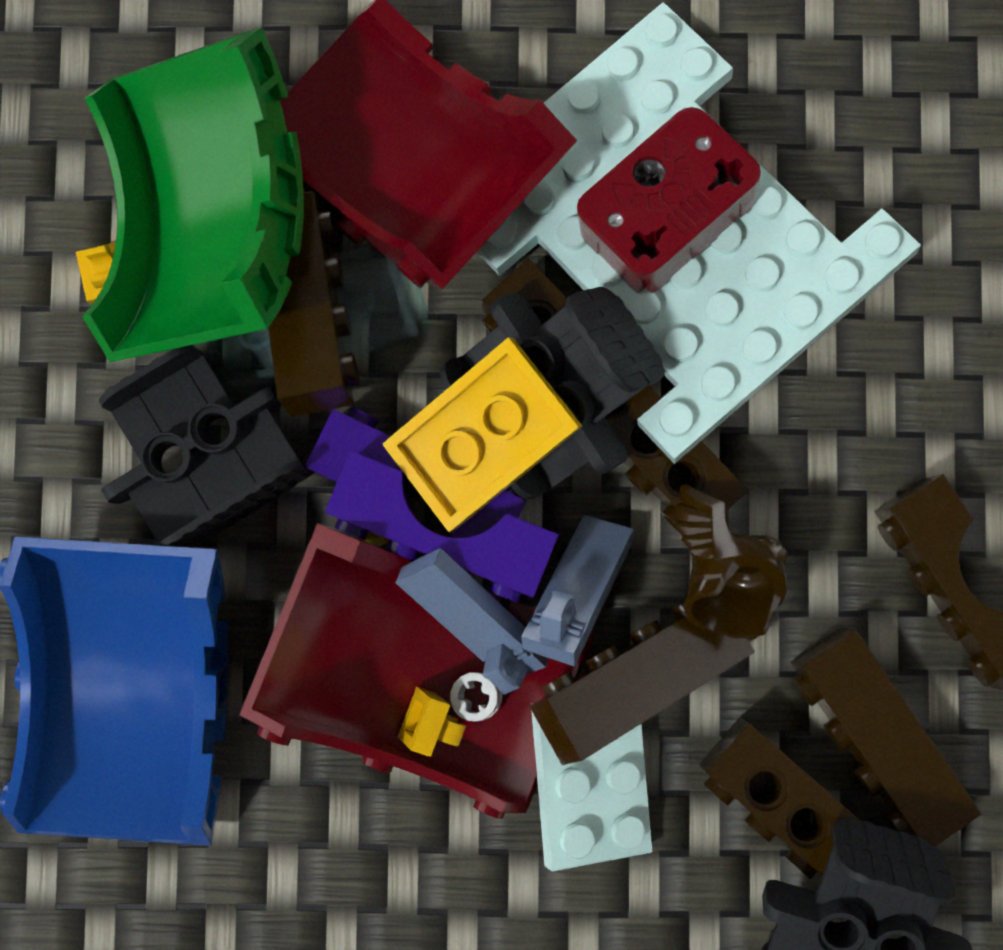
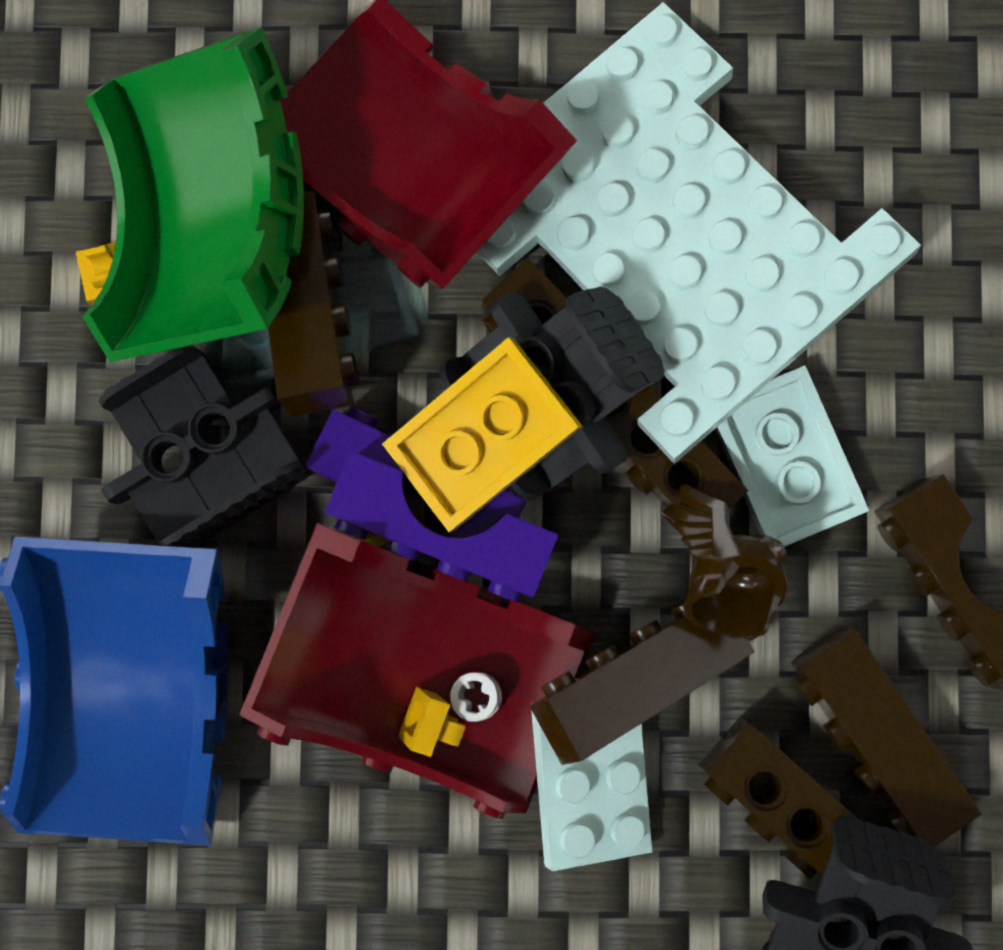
sand blue hinge [395,548,548,694] -> none
sand blue hinge [521,515,633,666] -> none
dark red axle [577,107,761,294] -> none
none -> light aqua plate [715,366,869,547]

